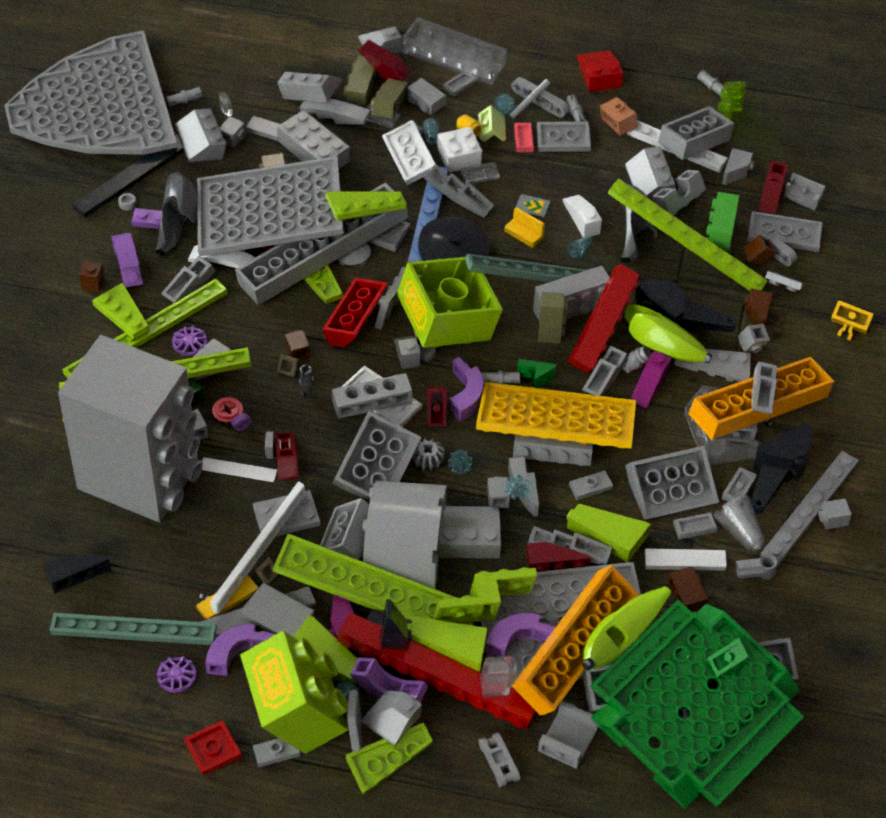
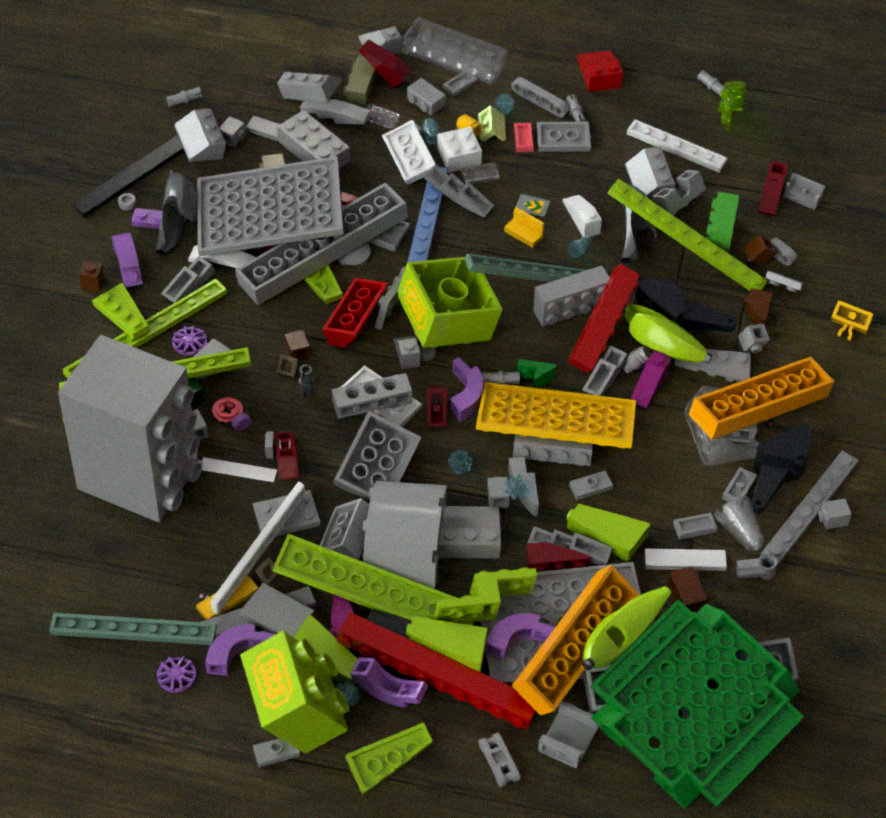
light grey piece [4,31,178,155] -> none
black slope [43,556,111,594] -> none
red plate [184,720,242,776] -> none
clear tile [219,92,232,117] -> none
lime wing [326,192,406,221] -> none
light grey tile [347,690,362,751] -> none
light grey slope [361,690,422,746] -> none
olive brick [371,78,408,119] -> none
black slope [380,599,411,650] -> none
light grey gear [412,438,444,471] -> none
black dish [418,217,490,261] -> none
clear brick [480,656,517,697] -> none
light grey bar [509,79,551,119] -> none
olive brick [538,292,568,344] -> none
nougat brick [600,97,638,136] -> none
light grey slope [625,445,719,520] -> none
light grey brick [658,106,734,160] -> none
green slope [708,637,753,677] -> none
light grey slope [722,148,754,185] -> none
light grey tile [747,211,823,252] -> none
light grey slope [752,362,777,414] -> none

